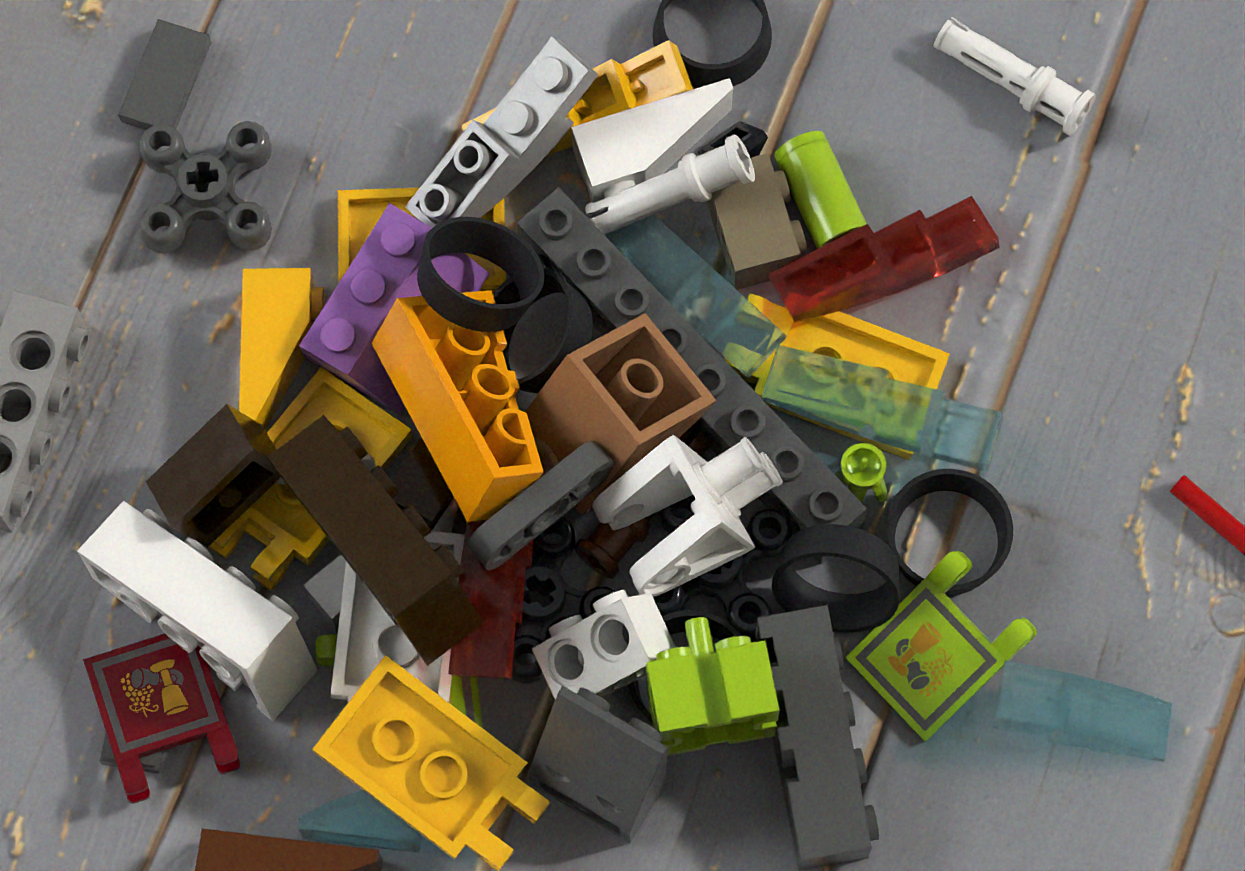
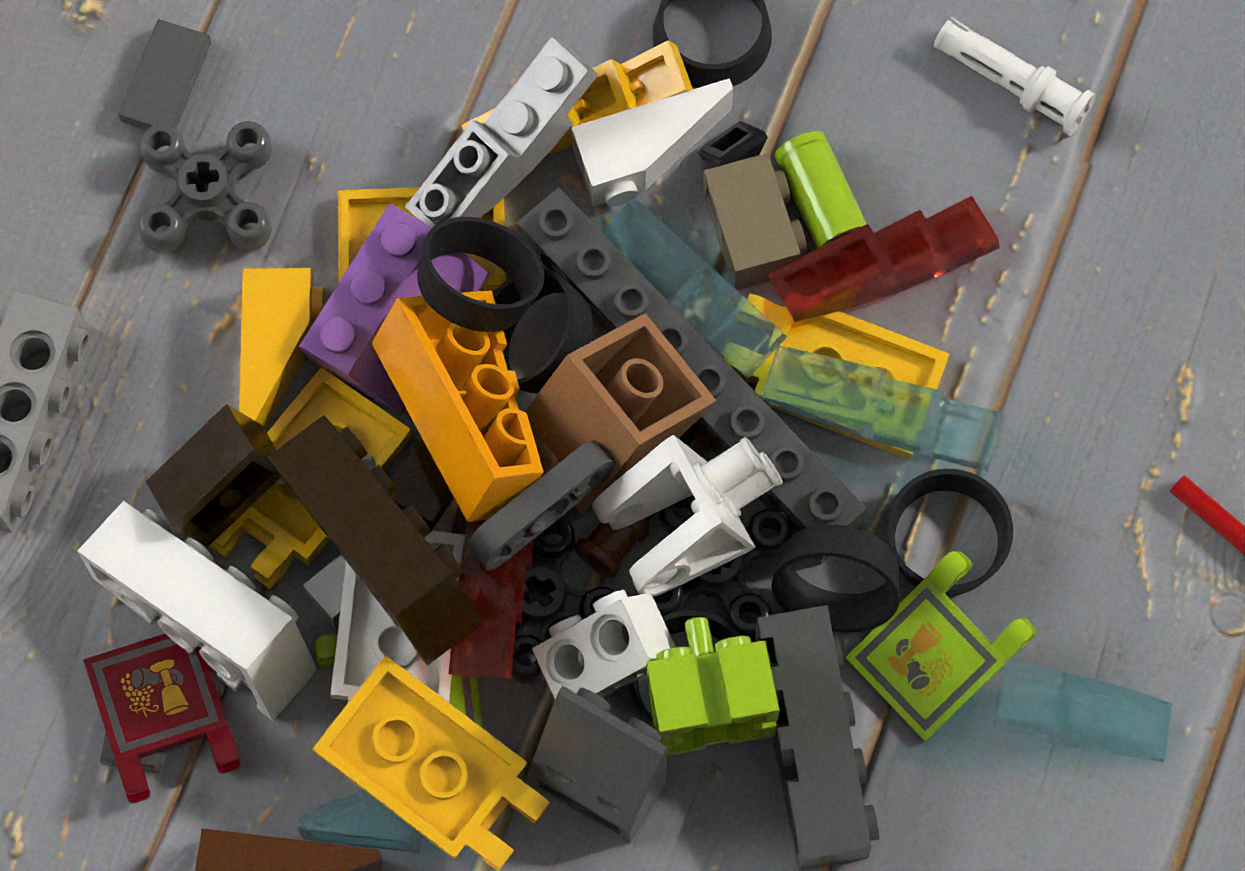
white pin [585,135,755,236] -> none
lime piece [834,443,887,503] -> none

